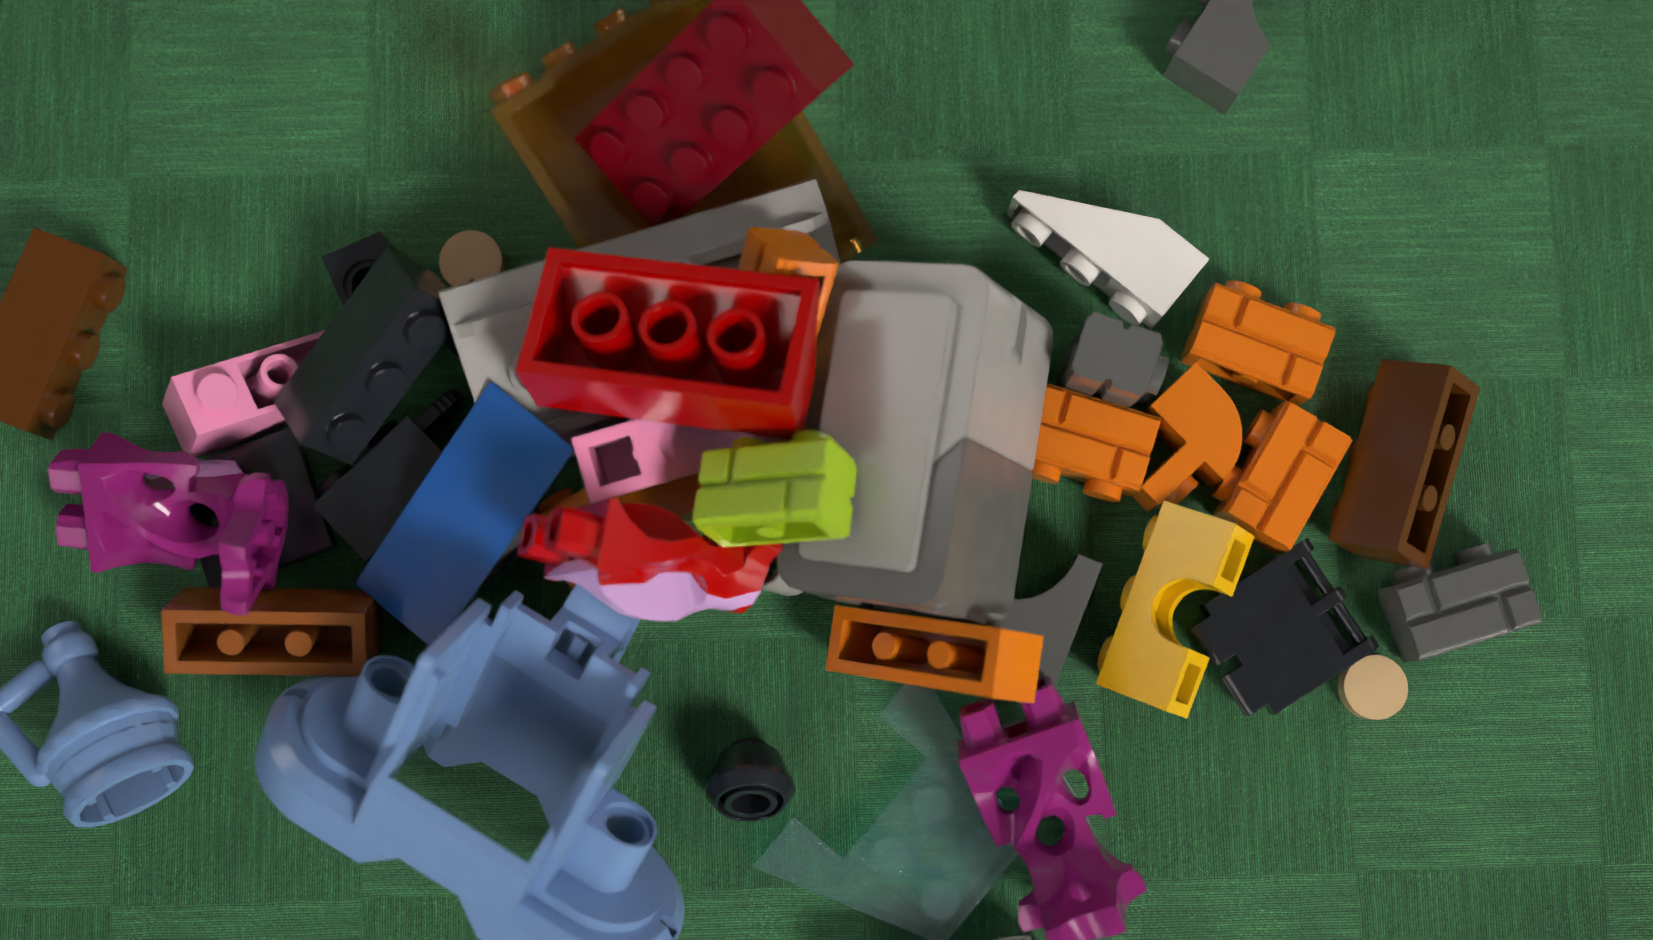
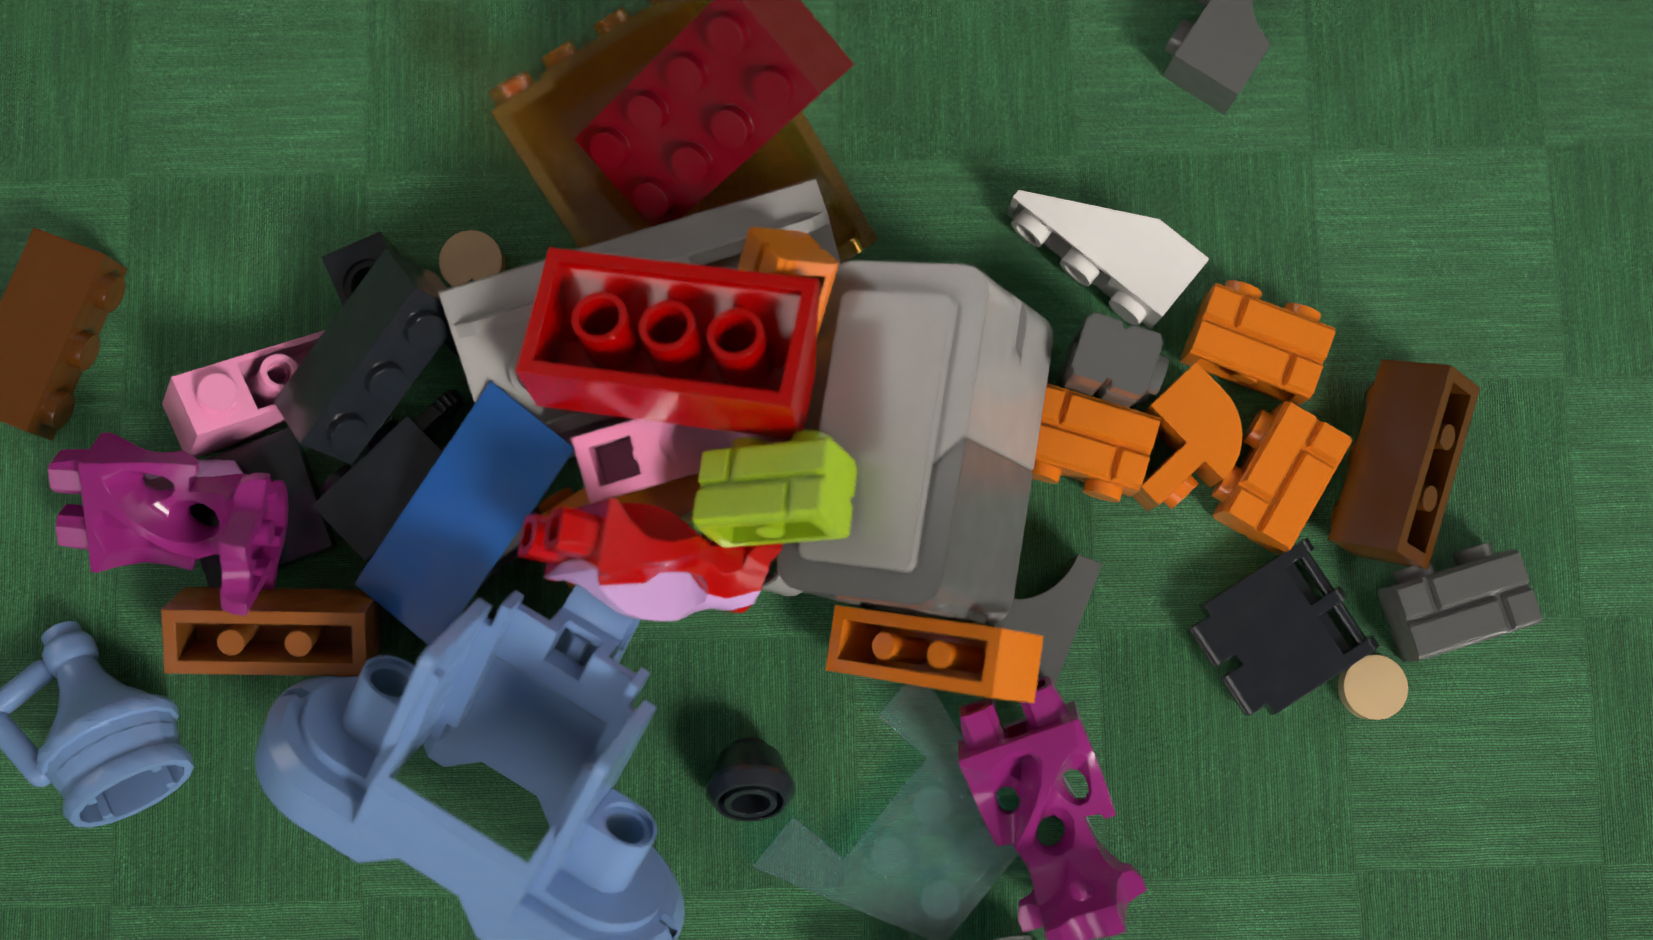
yellow arch [1096,501,1255,718] -> none

